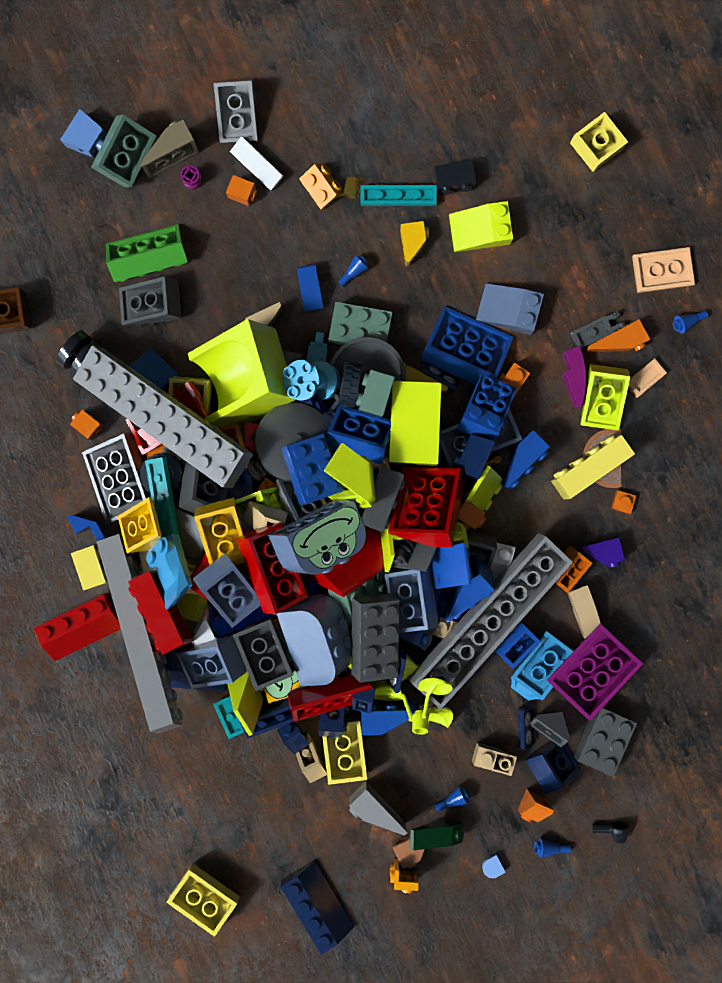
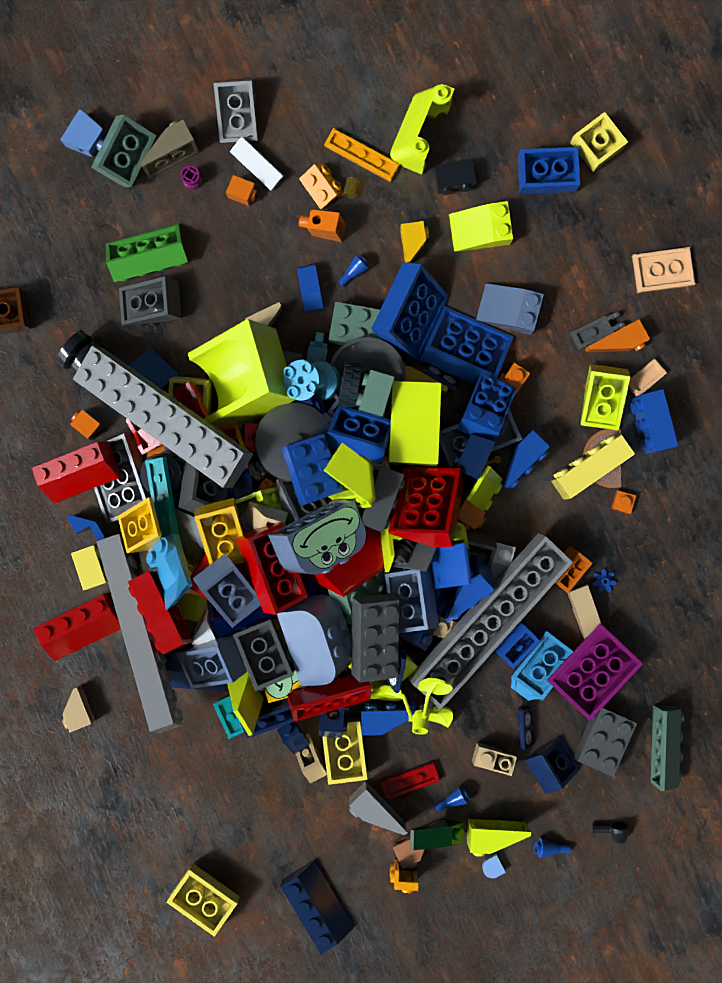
dark blue slope [352,688,376,714] -> none
teal plate [360,185,437,206] -> none
orange slope [518,789,554,822] -> none
dark grey slope [529,712,570,747] -> none
magenta slope [562,346,586,409] -> none
dark purple slope [578,538,625,568] -> none
blue cone [673,311,708,334] -> none
none -> red slope [32,441,121,503]
none -> tan slope [62,685,96,733]
none -> orange torso [299,210,346,242]
none -> light orange tile [324,128,400,182]
none -> blue slope [371,262,448,361]
none -> red tile [380,761,441,801]
none -> neon yellow windscreen [390,84,455,175]
none -> neon yellow slope [467,819,531,856]
none -> blue brick [517,147,580,194]
none -> blue plant [592,569,617,593]
none -> blue brick [630,389,678,454]
none -> sand green slope [651,705,684,791]

